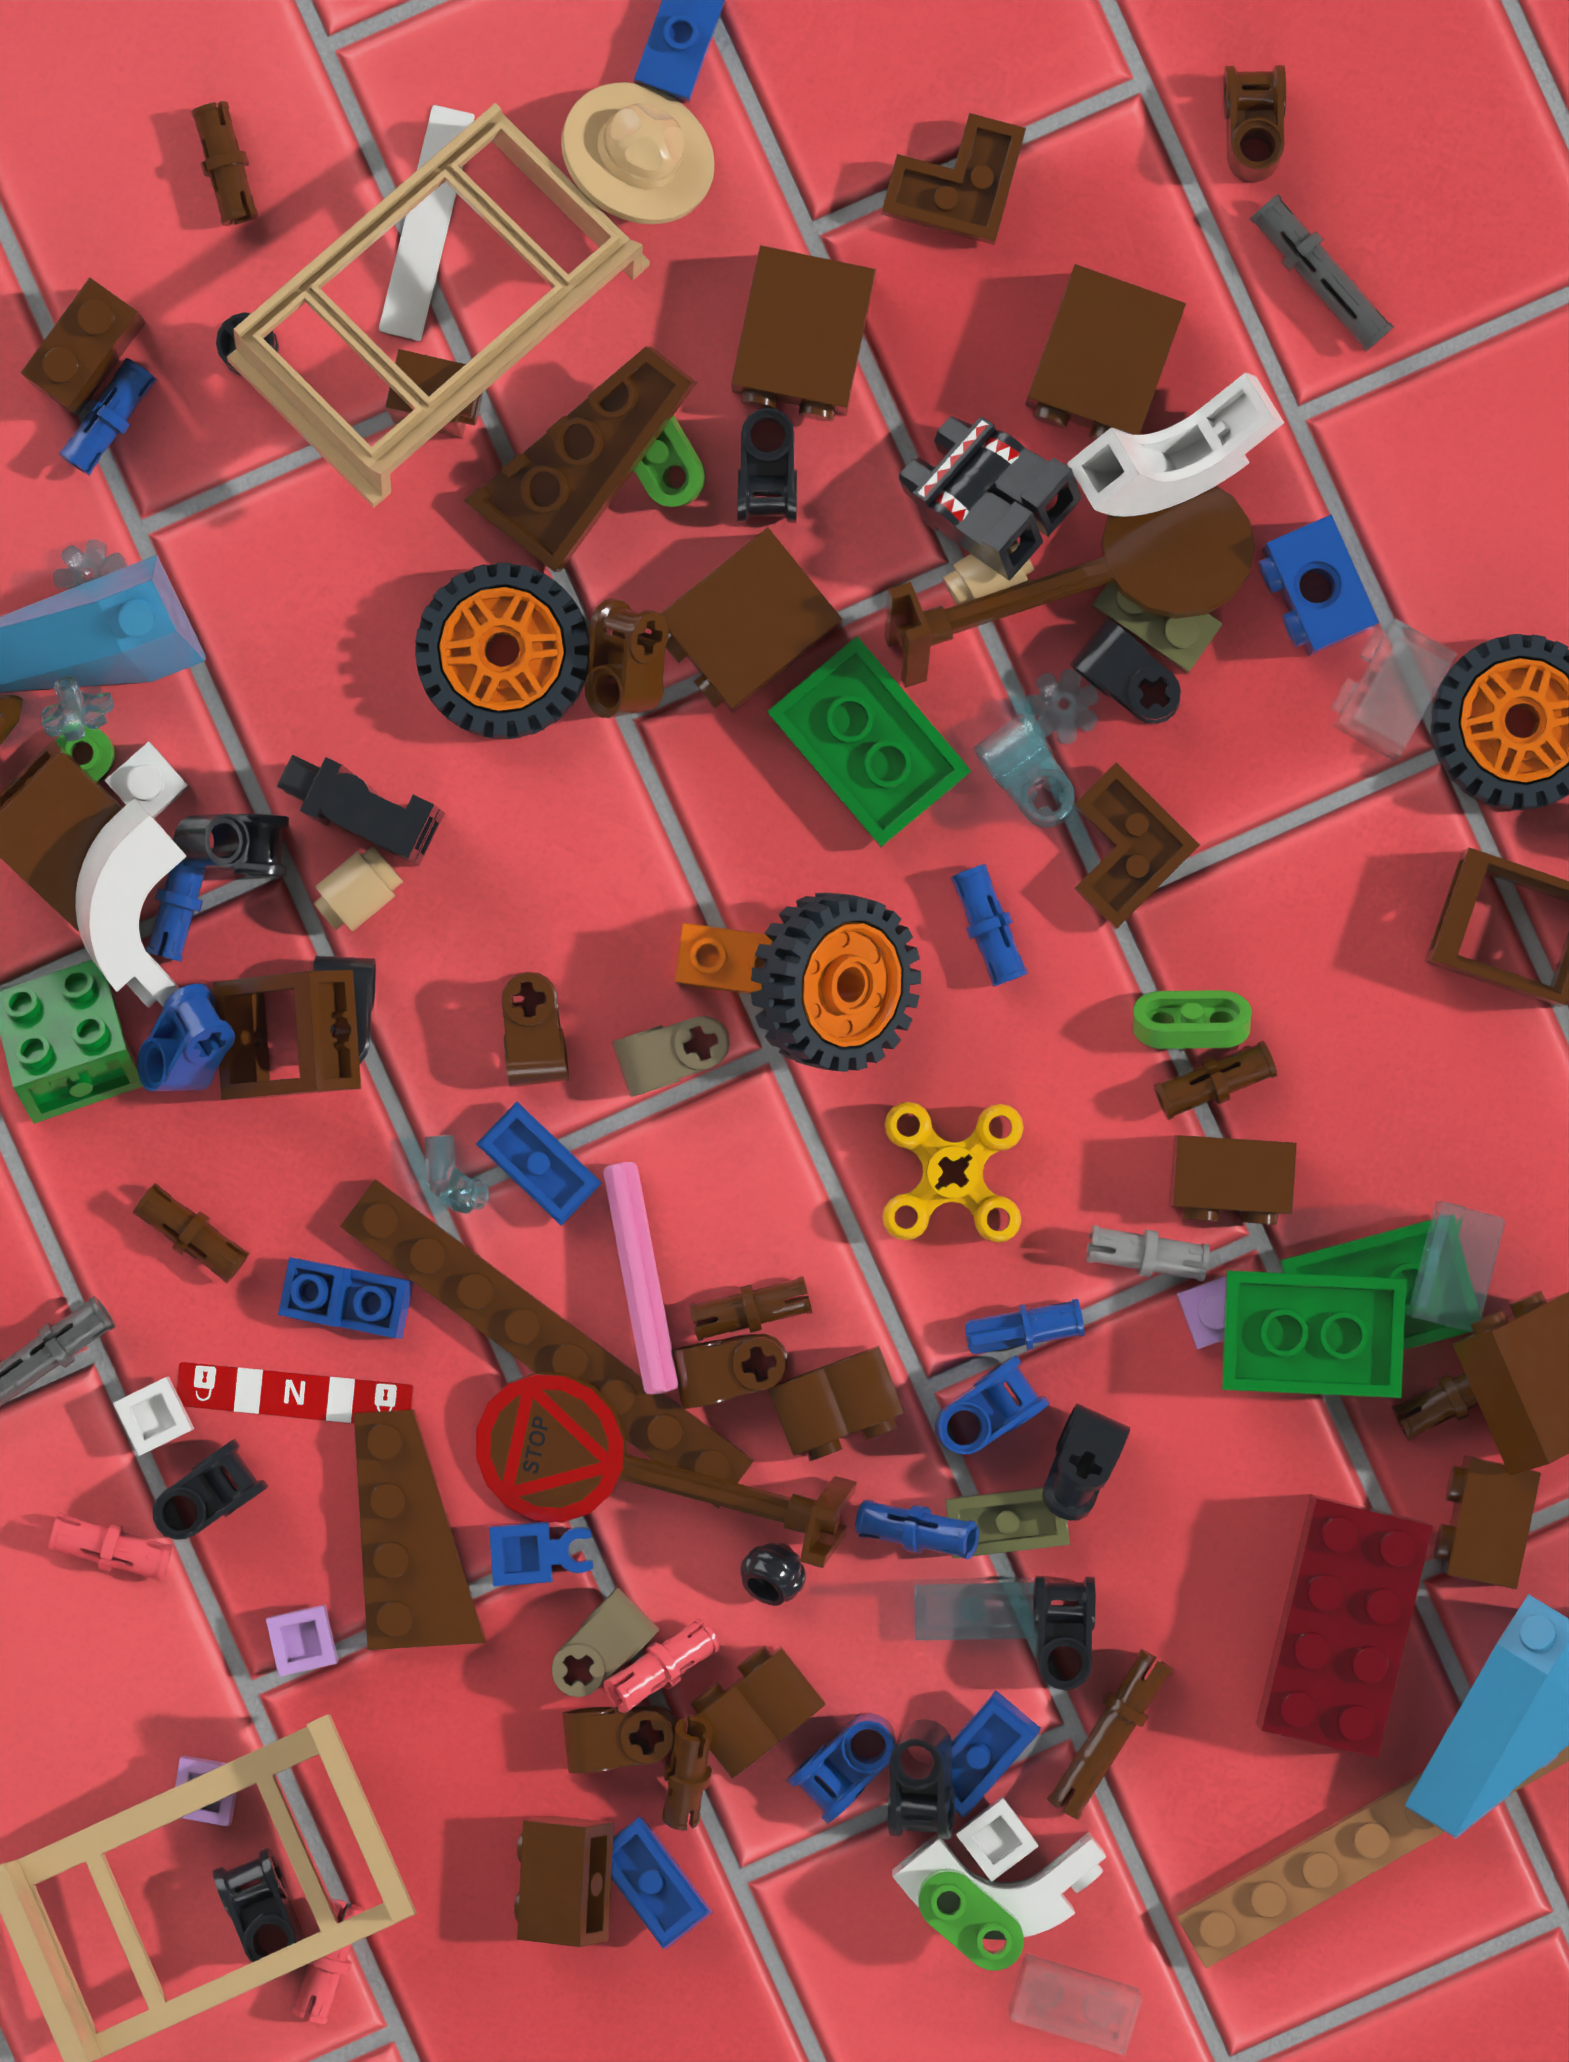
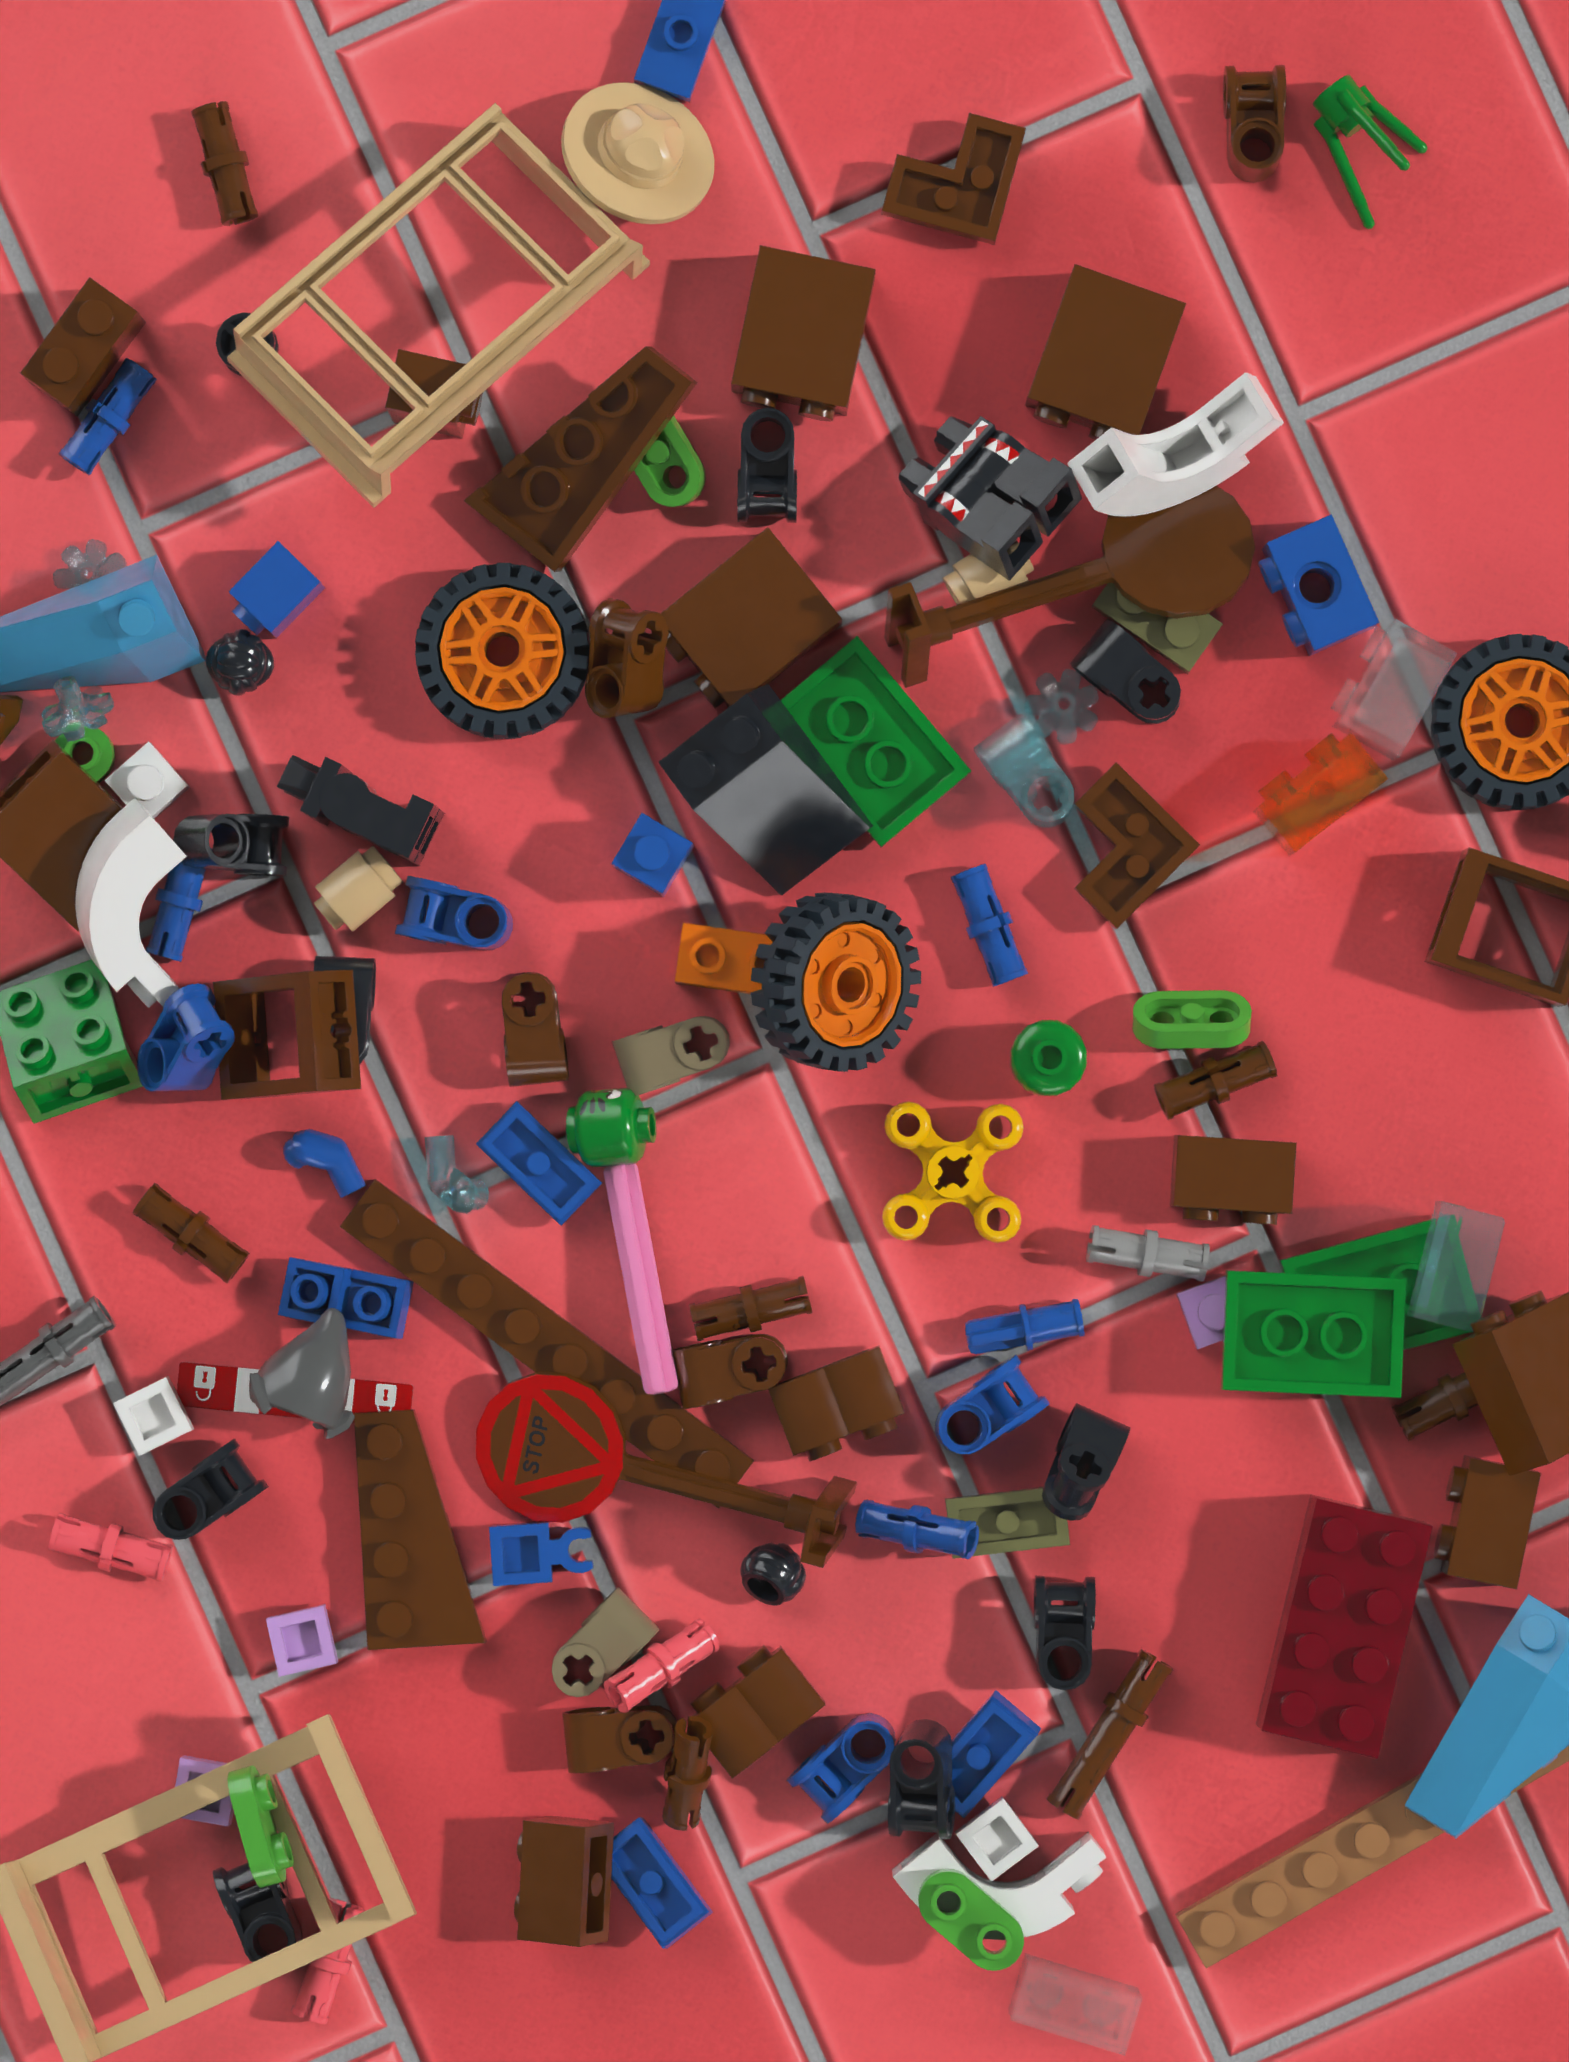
white sticker [379,105,475,341] -> none
clear light blue panel [914,1577,1034,1641] -> none
dark grey pin [1250,194,1394,352] -> none
none -> black piece [206,629,274,696]
none -> bright green plate [227,1765,294,1888]
none -> blue brick [229,541,325,638]
none -> dark grey hat [249,1308,355,1439]
none -> blue arm [283,1129,367,1198]
none -> blue piece [395,876,513,950]
none -> green head [566,1088,656,1167]
none -> blue brick [611,813,694,897]
none -> black slope [658,684,873,895]
none -> green head [1010,1020,1087,1096]
none -> clear orange brick [1253,733,1388,857]
none -> green plant [1313,75,1428,229]

